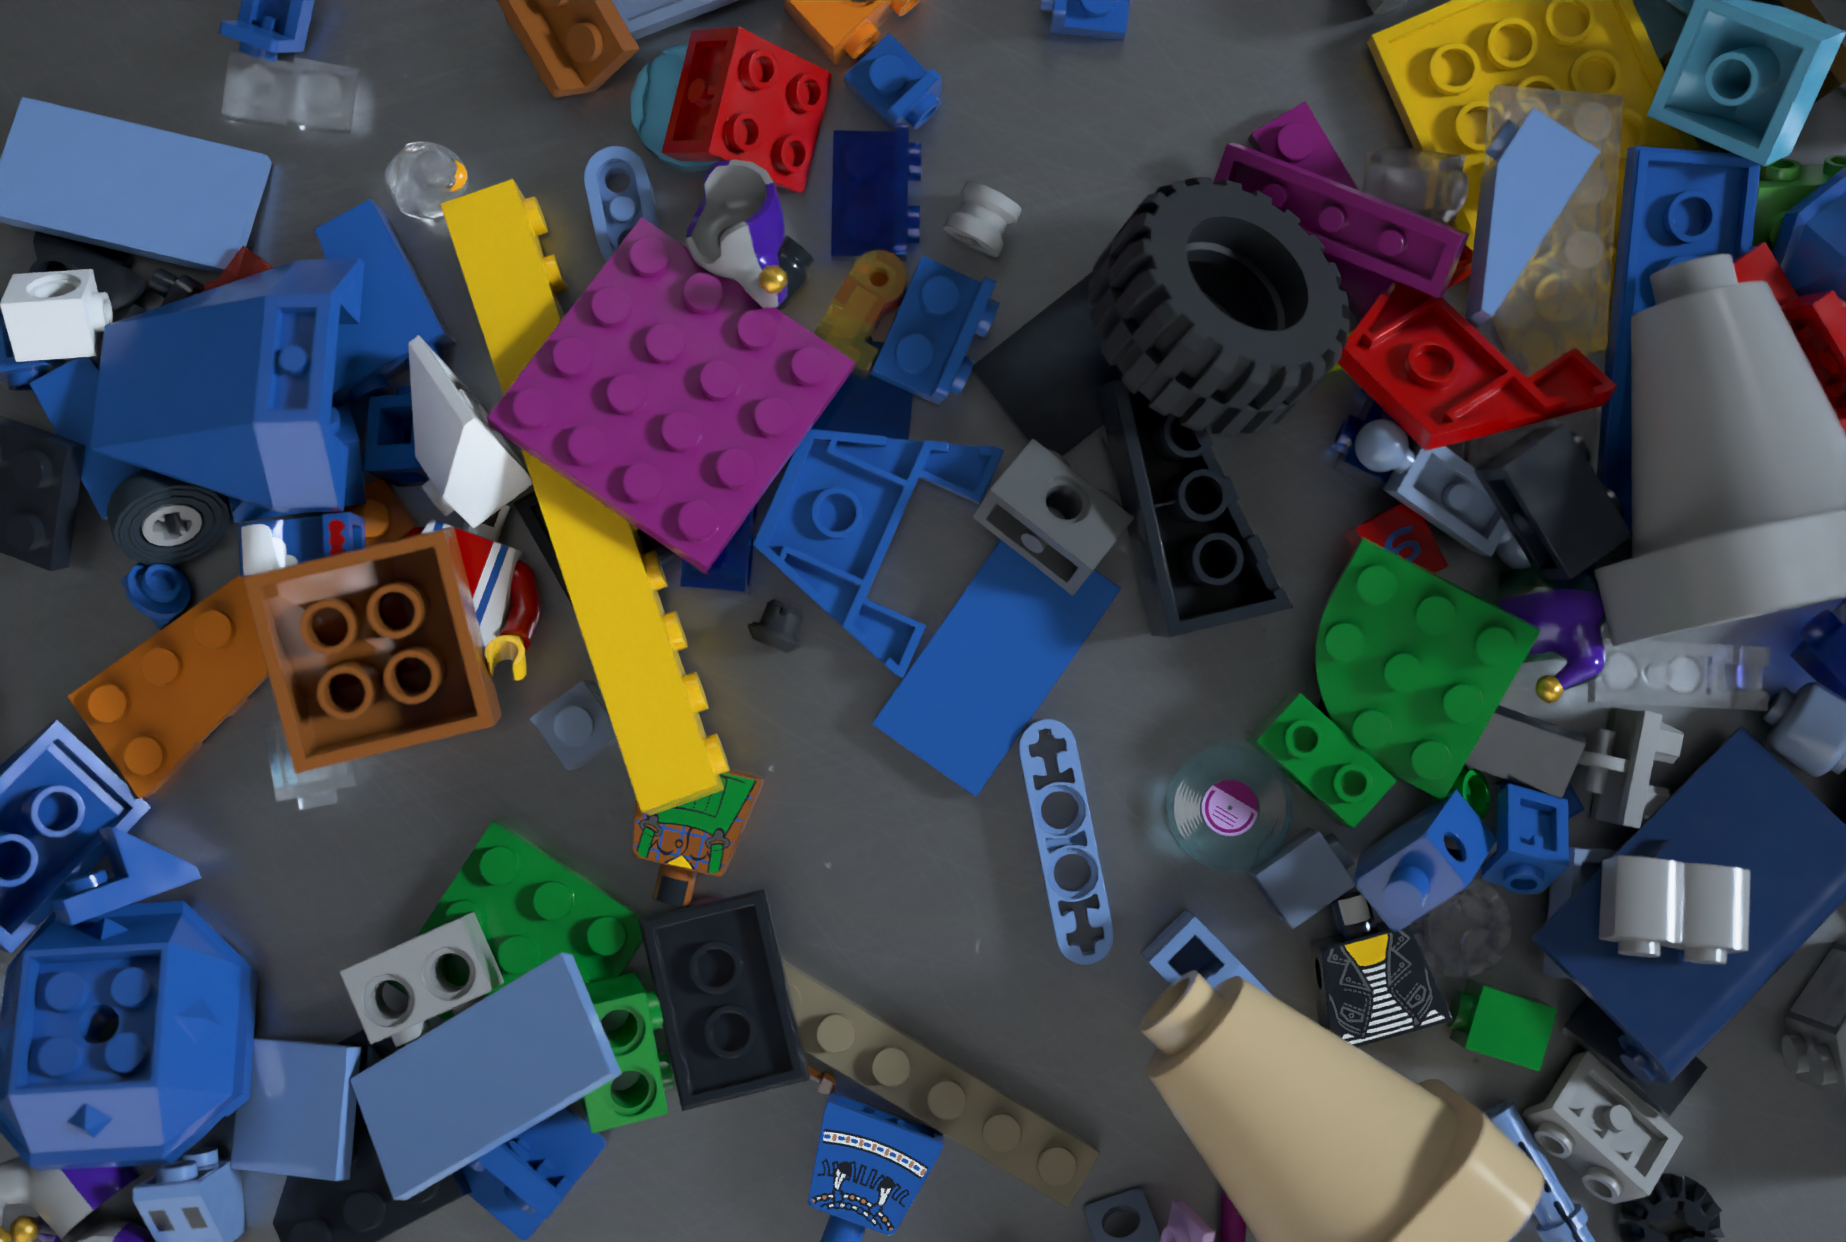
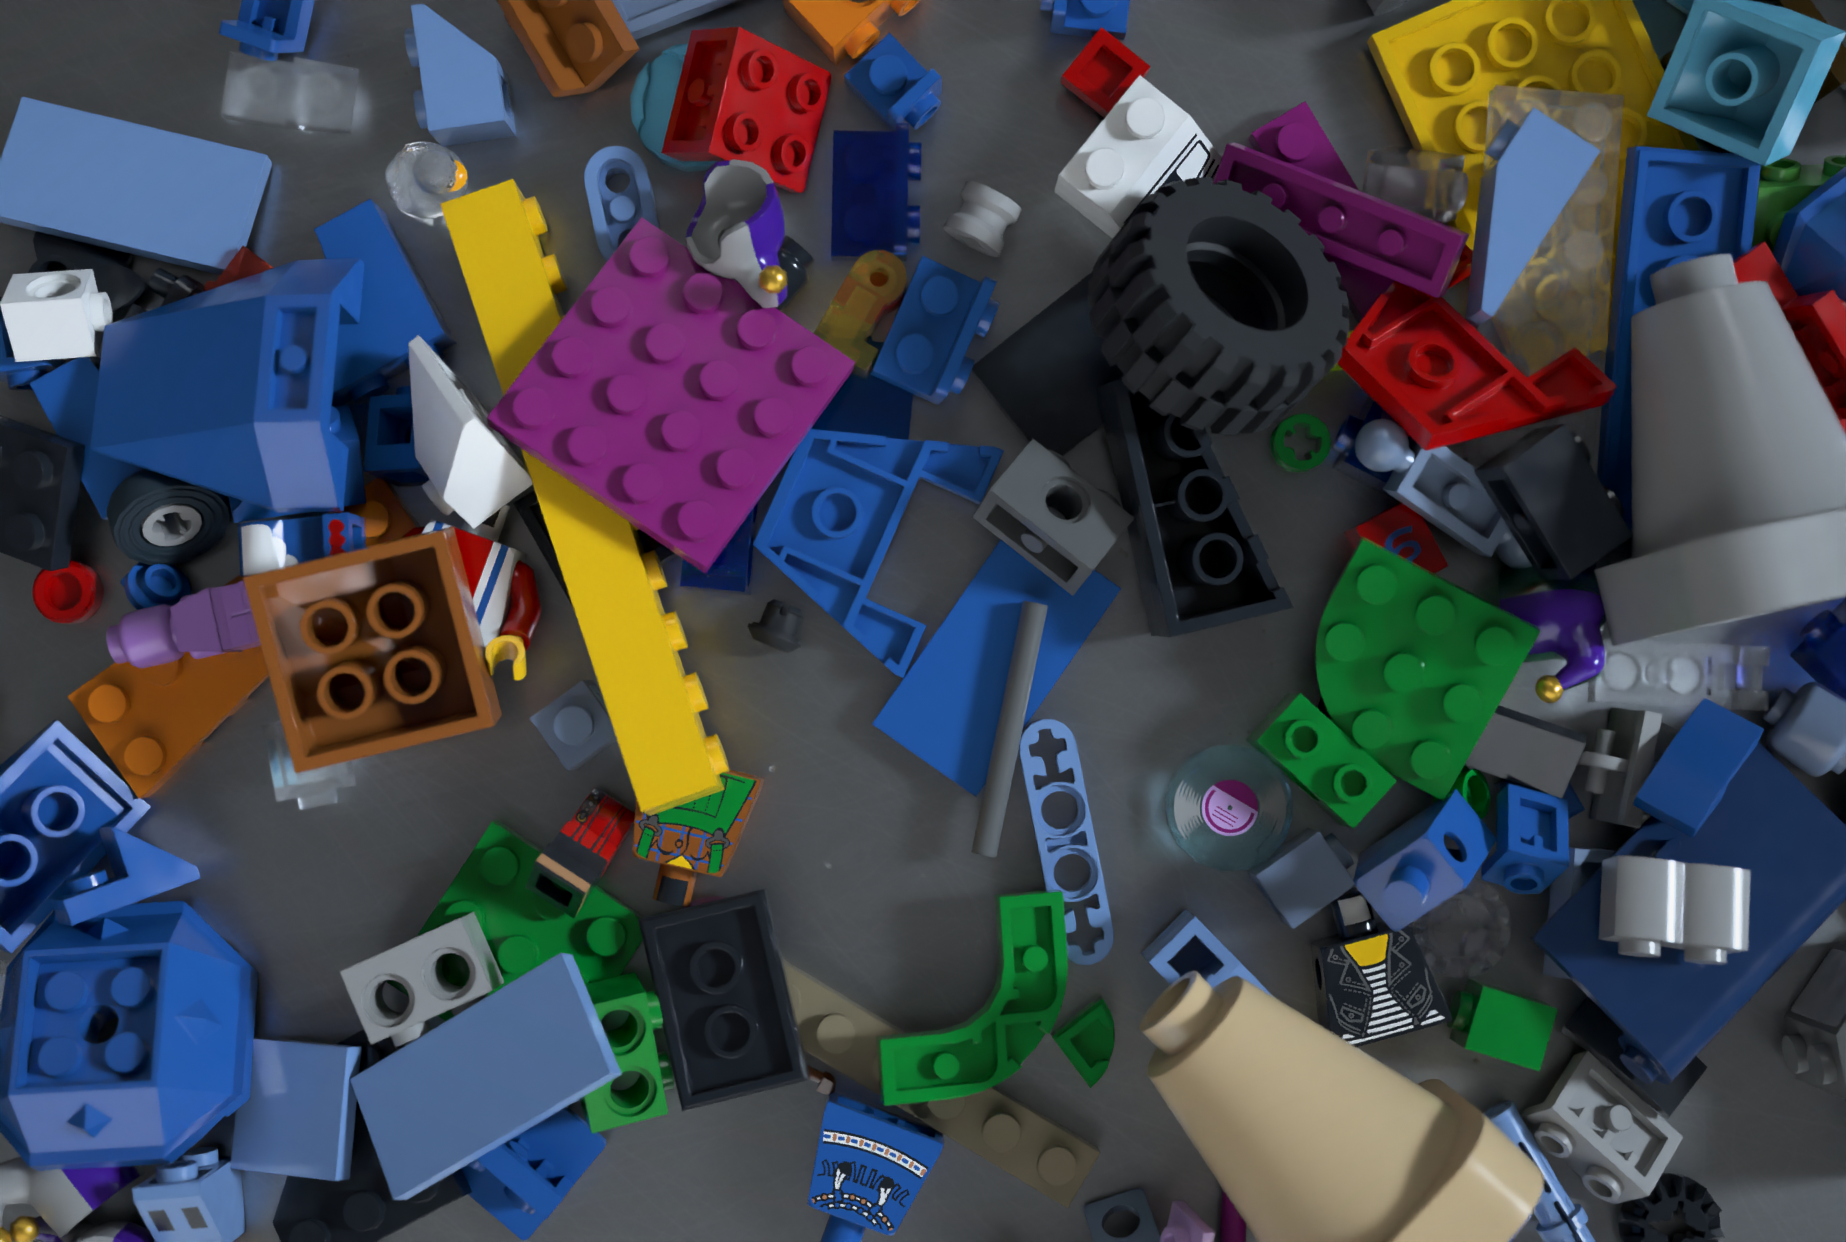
none -> red tile [32,560,104,624]
none -> medium lavender piece [107,581,261,668]
none -> medium blue slope [405,3,516,147]
none -> leg [525,787,635,919]
none -> green plate [876,889,1068,1106]
none -> dark grey bar [971,601,1048,857]
none -> green tile [1050,996,1115,1088]
none -> white slope [1054,75,1222,239]
none -> red plate [1060,27,1151,118]
none -> green bush [1269,413,1331,473]
none -> blue slope [1633,698,1764,838]

